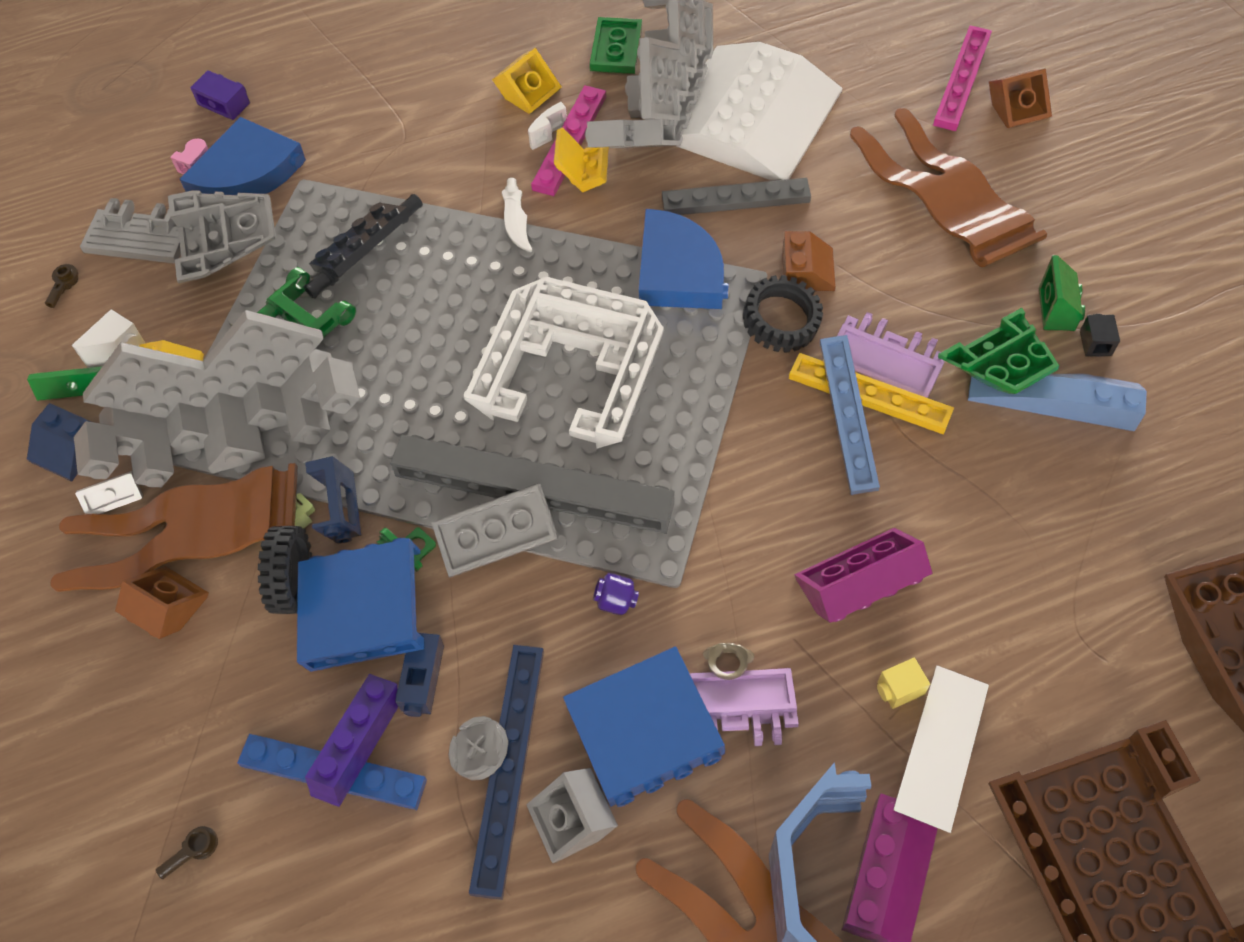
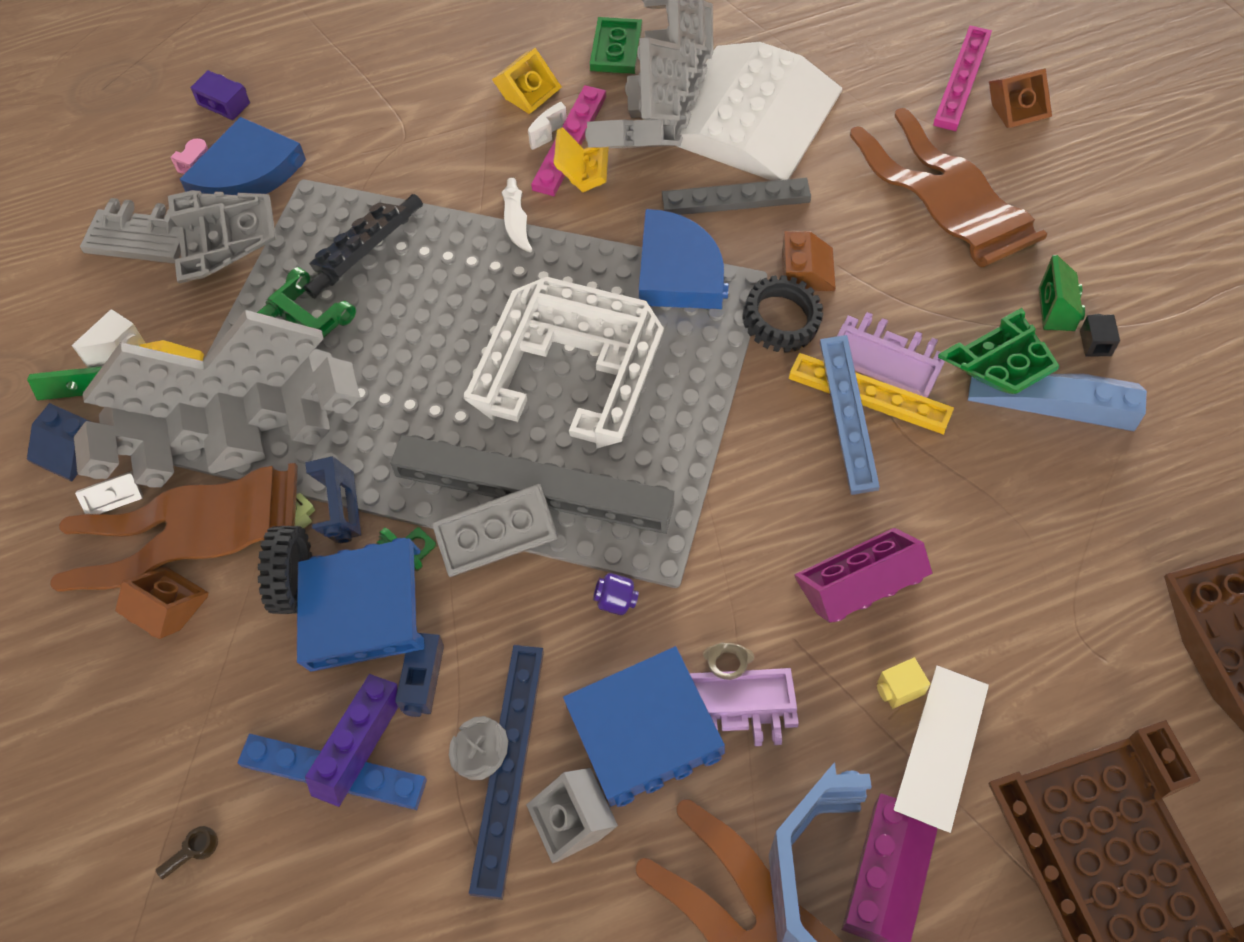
dark brown plate [45,264,78,308] -> none

